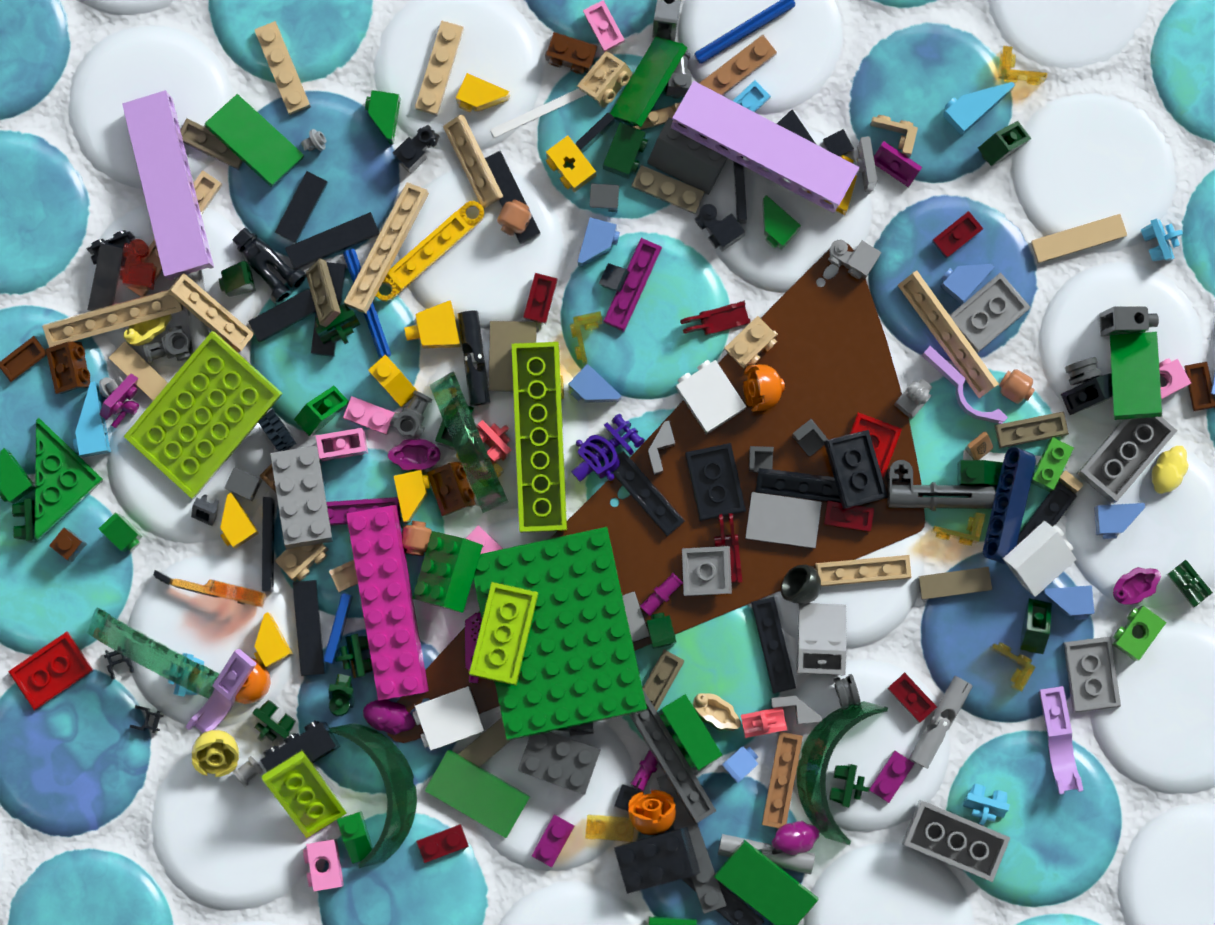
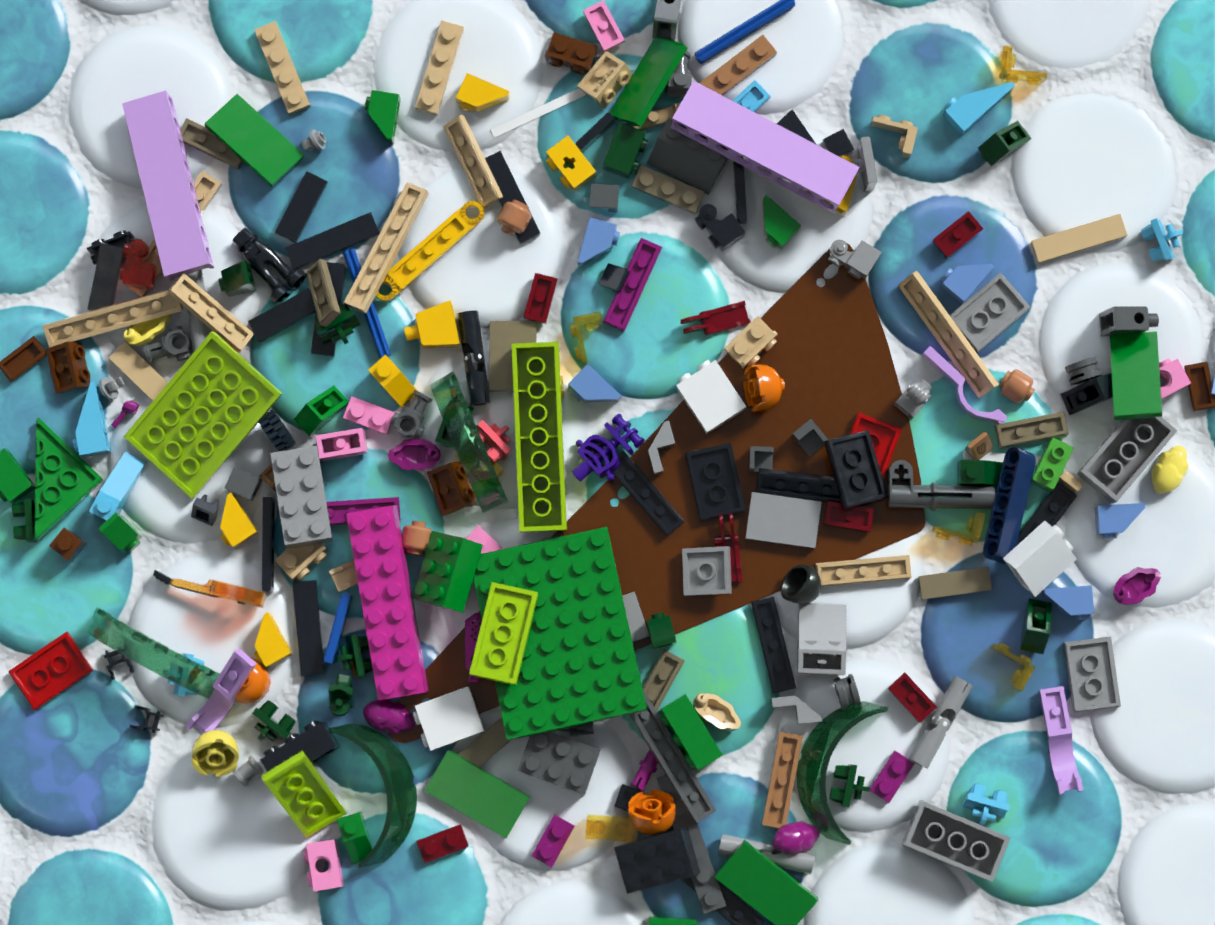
magenta plate [100,373,138,420] -> none
black brick [393,125,440,174] -> none
yellow slope [394,470,430,523] -> none
magenta pin [640,573,683,616] -> none
medium blue slope [721,746,758,783] -> none
coral hips [741,707,787,738] -> none
magenta plate [874,142,922,188] -> none
bright green brick [1112,606,1167,661] -> none
dark green hips [1167,560,1213,608] -> none
none -> medium azure slope [89,451,147,520]

